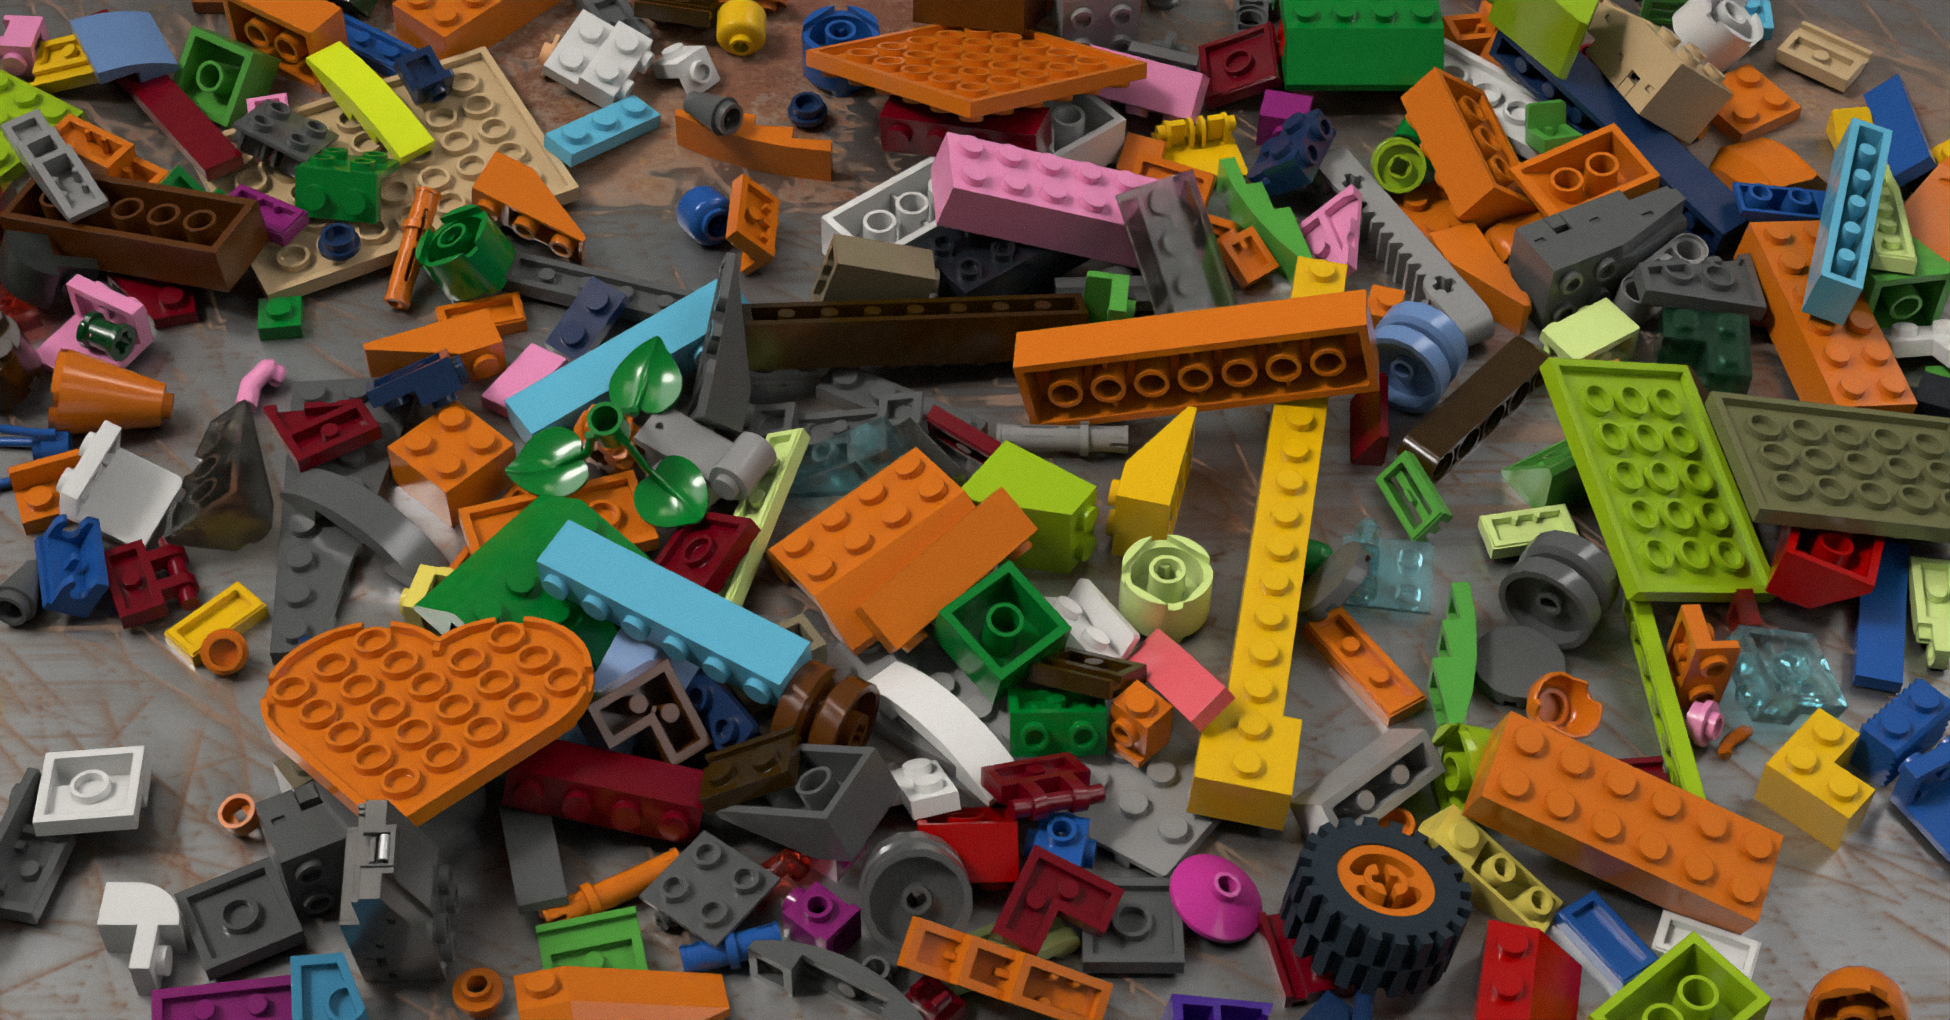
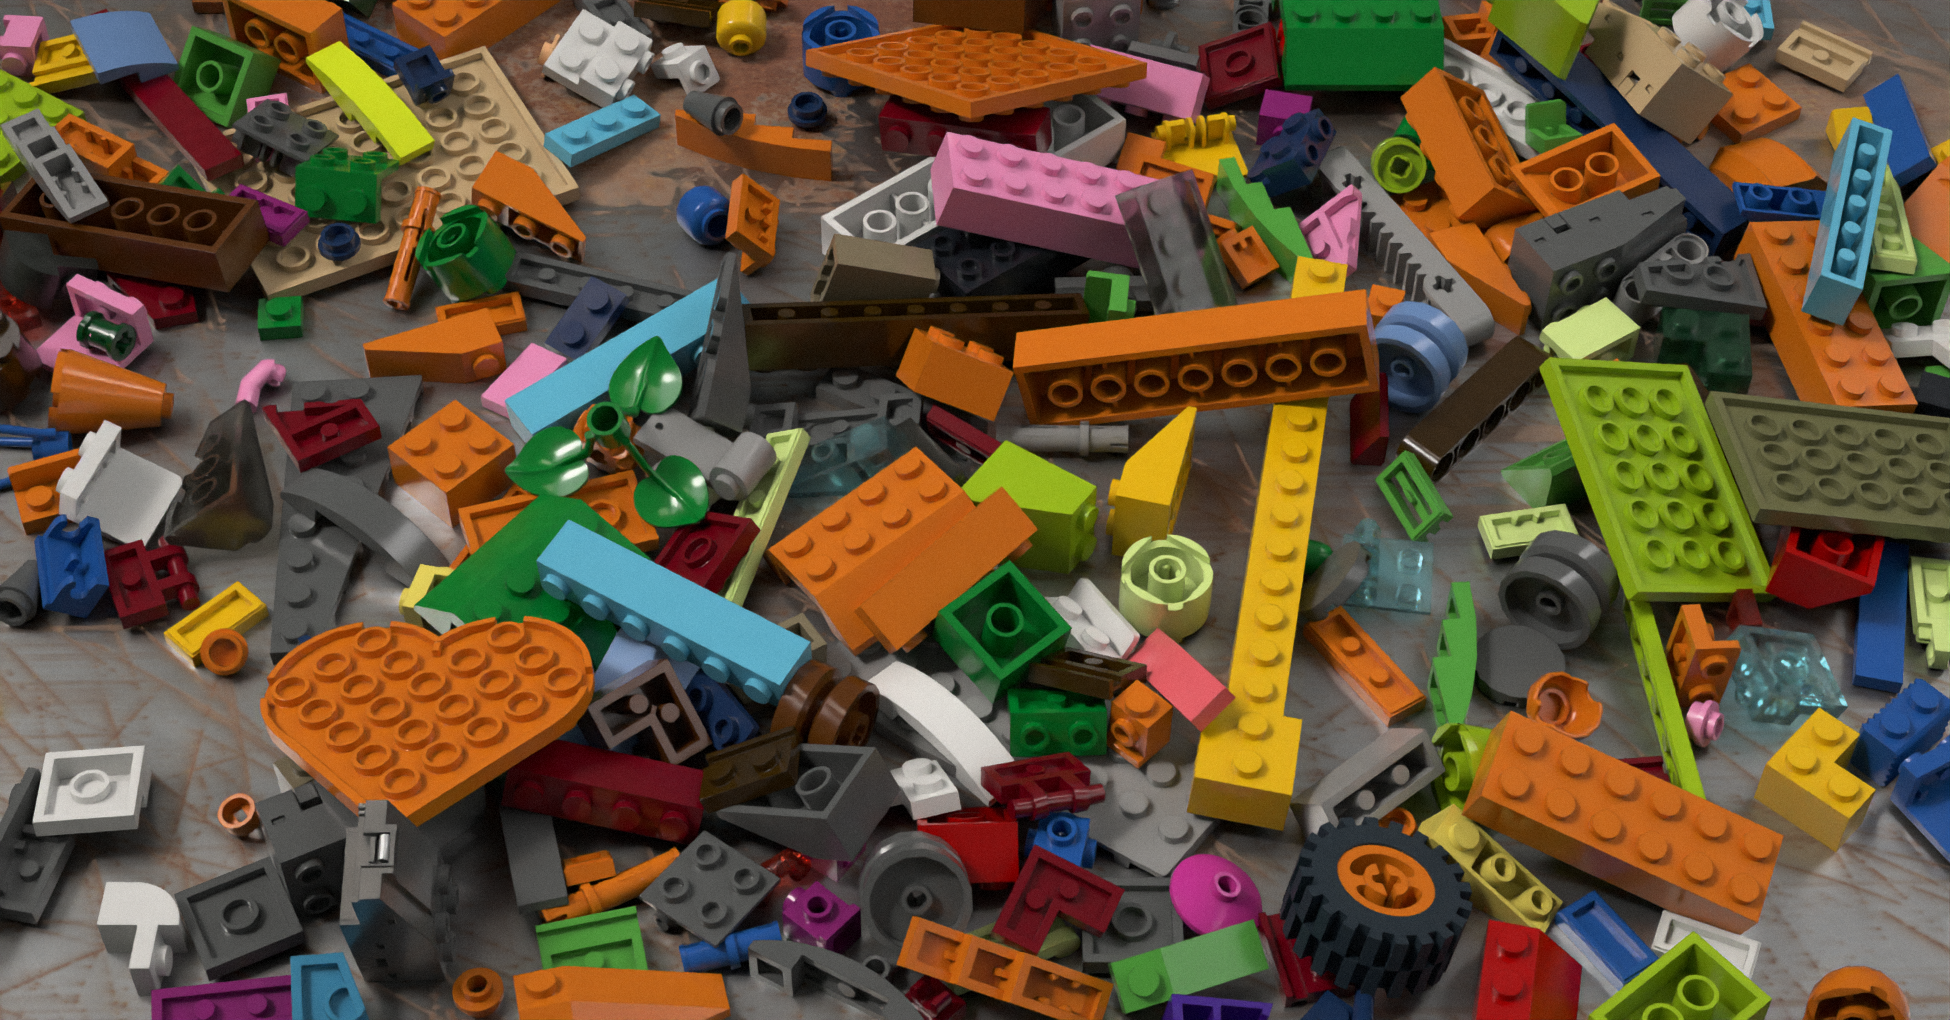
dark blue plate [366,348,471,411] -> none
orange leg [1718,725,1753,759] -> none
none -> orange tile [561,850,616,887]
none -> orange brick [896,326,1014,421]
none -> bright green slope [1108,919,1269,1014]

